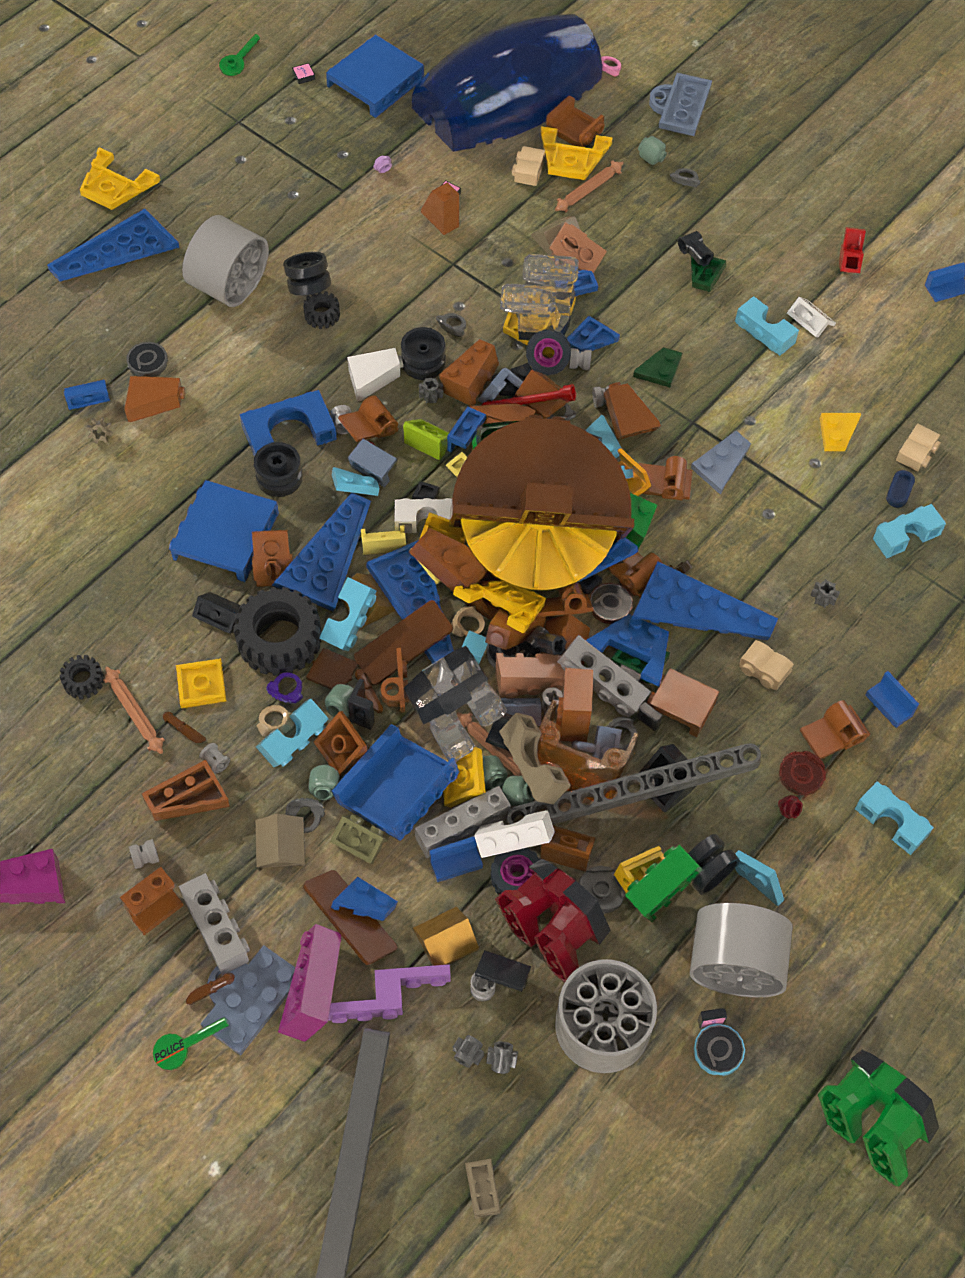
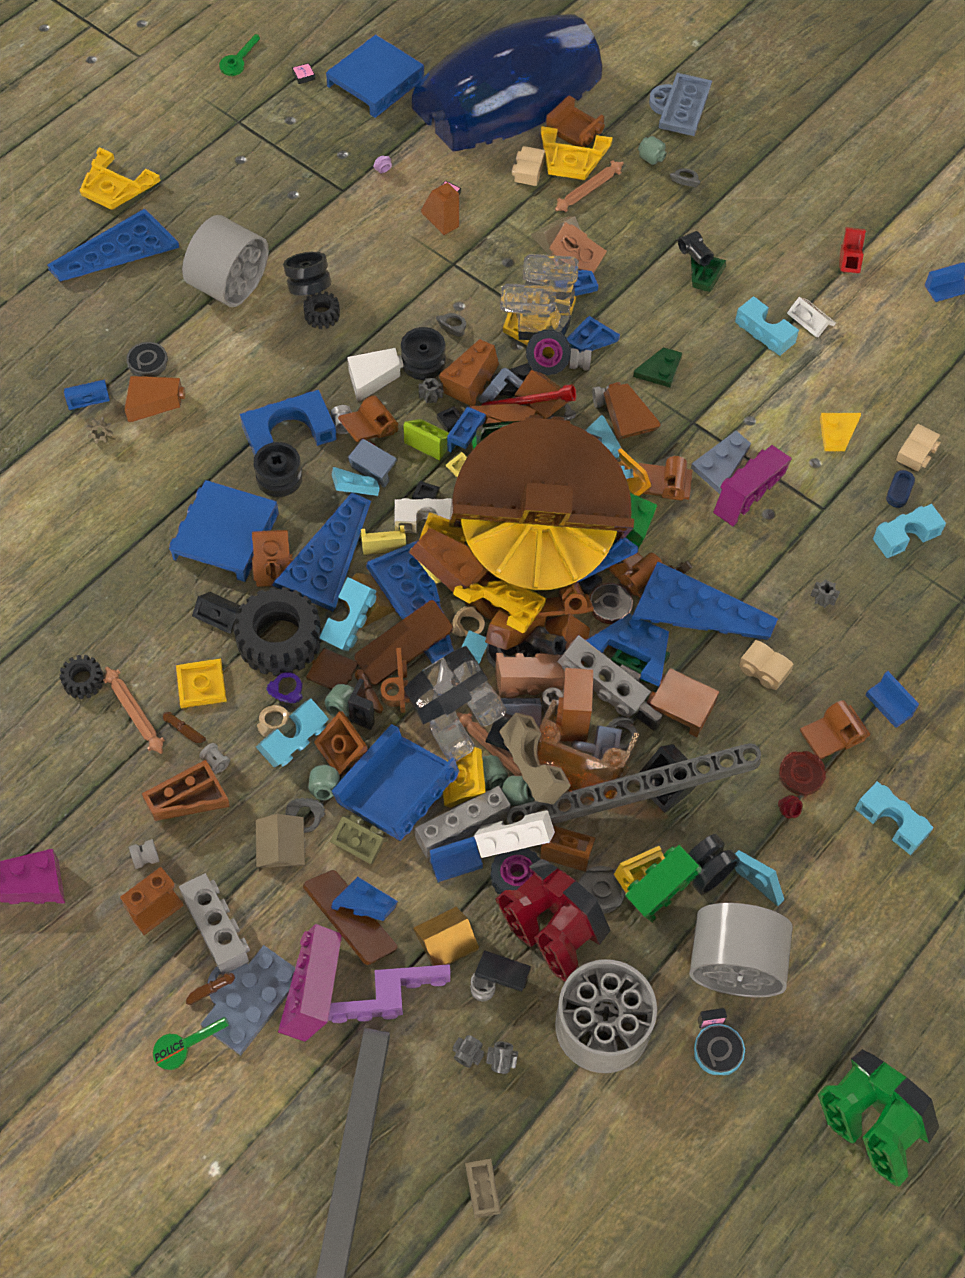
bright pink piece [594,56,621,77] -> none
none -> black tile [437,406,461,432]
none -> magenta wedge [713,445,792,526]

